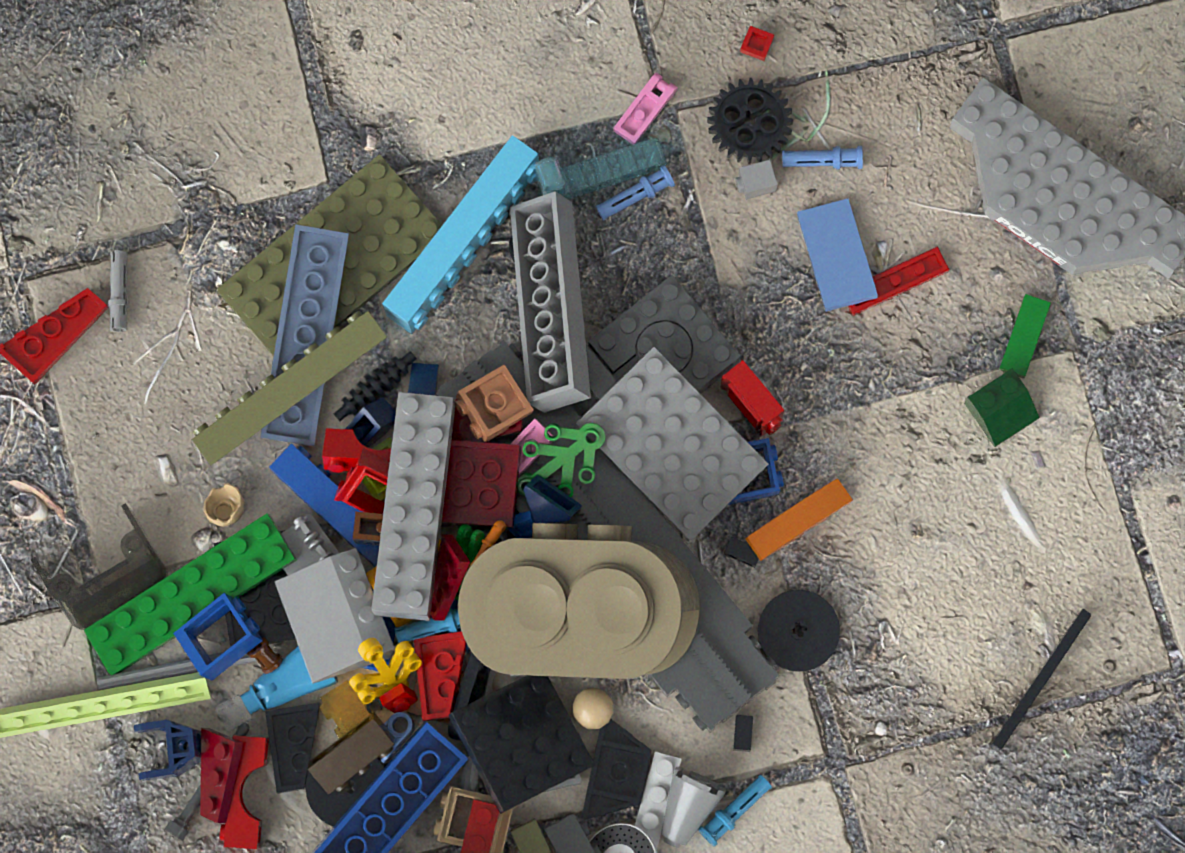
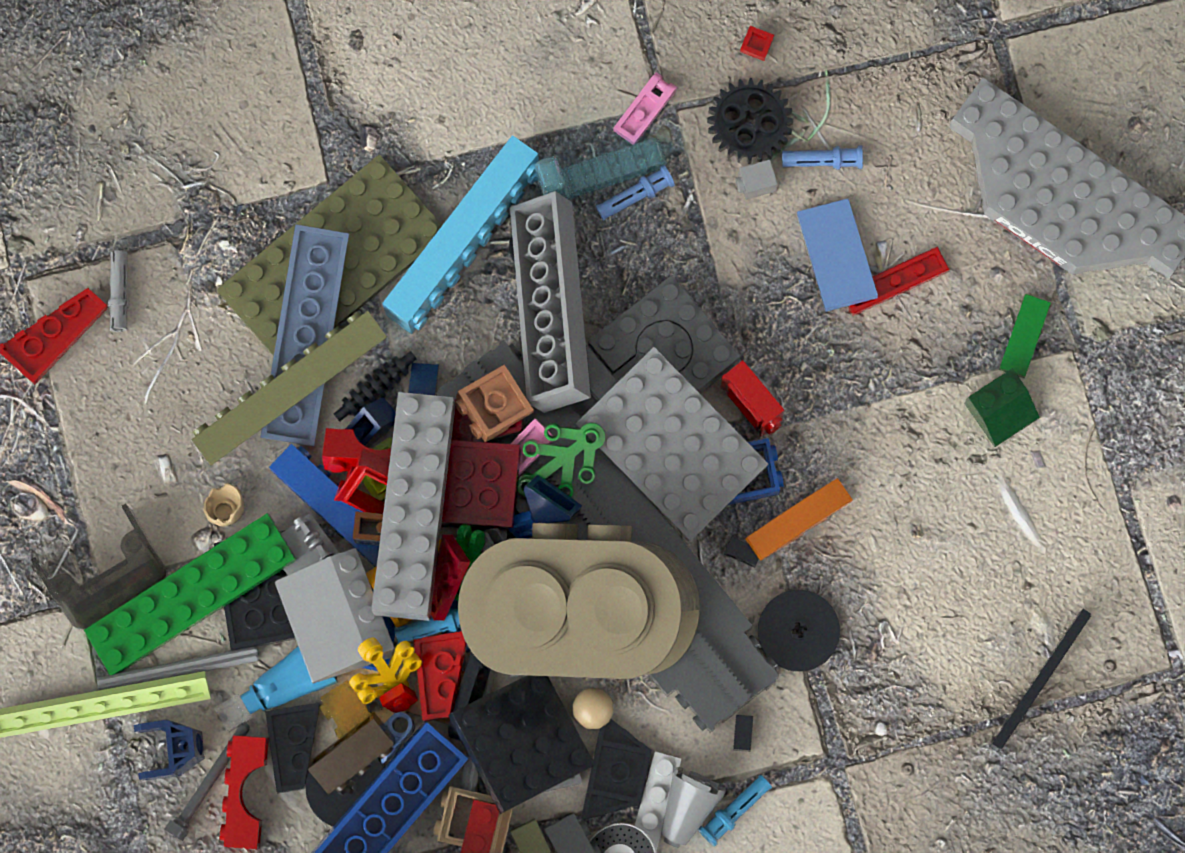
blue window [173,593,263,681] -> none
dark red wing [200,728,244,823] -> none
reddish brown bush [247,637,283,674] -> none
orange piece [469,520,506,568] -> none

